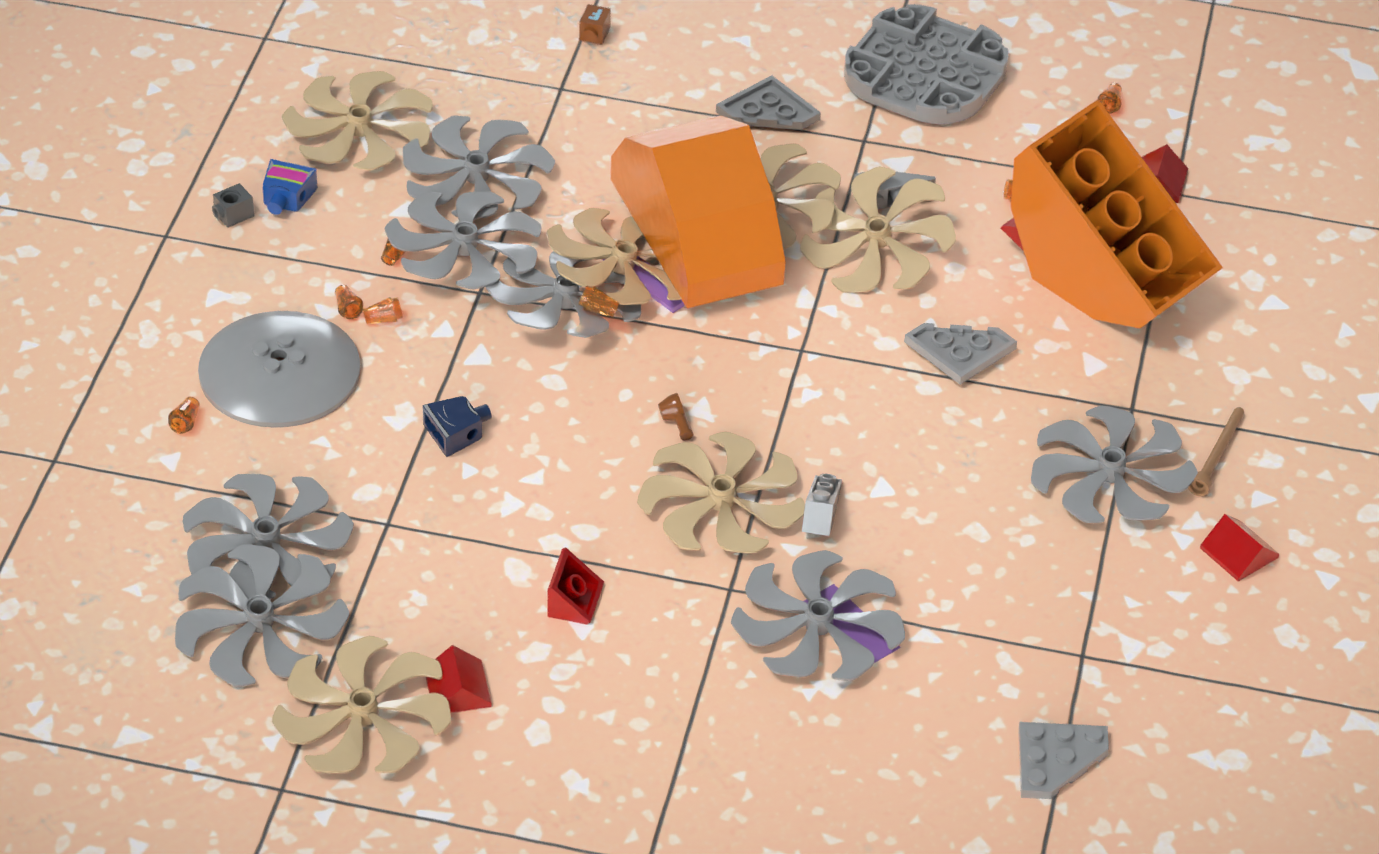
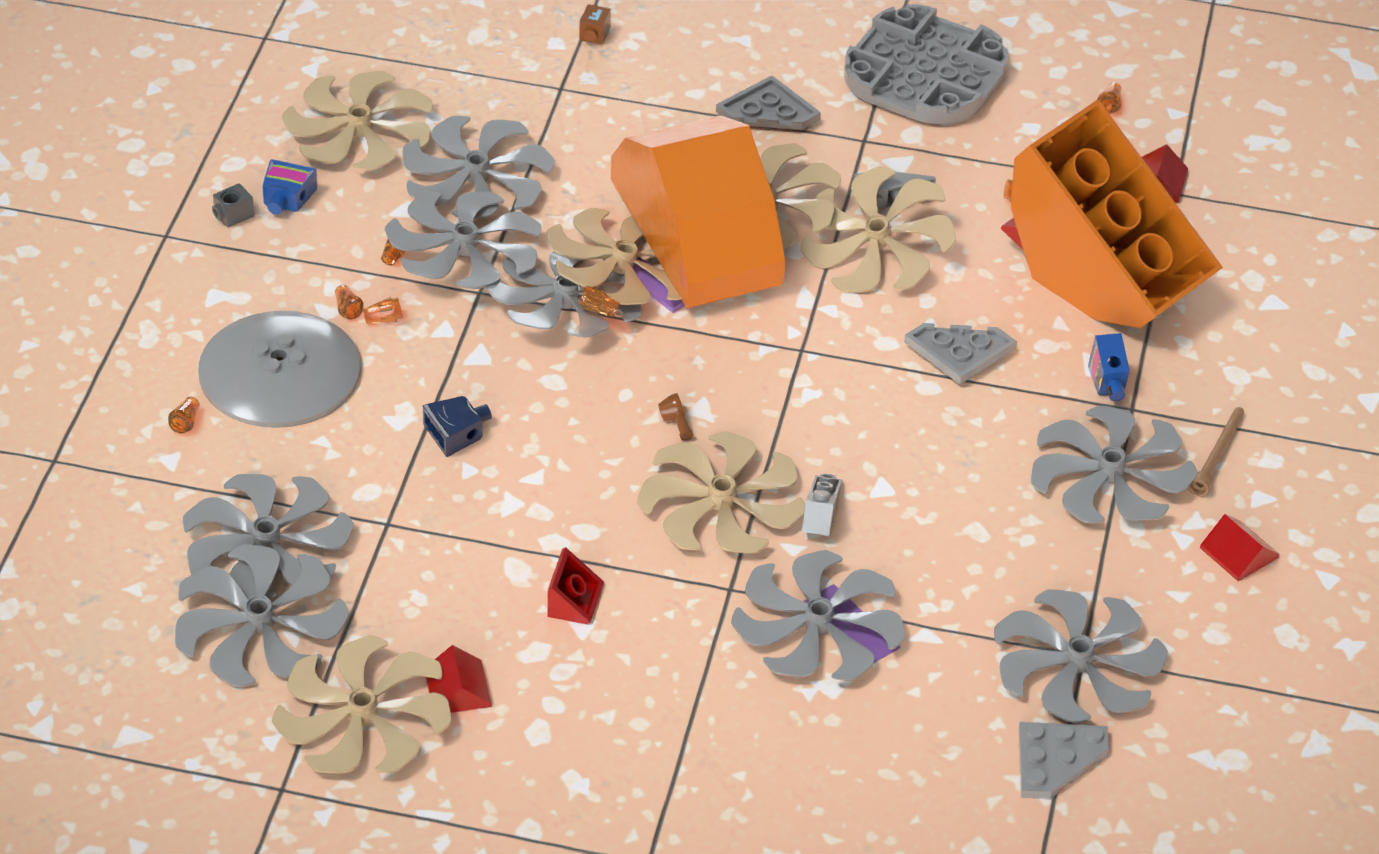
none -> light grey piece [994,589,1168,723]
none -> blue torso [1088,333,1129,401]

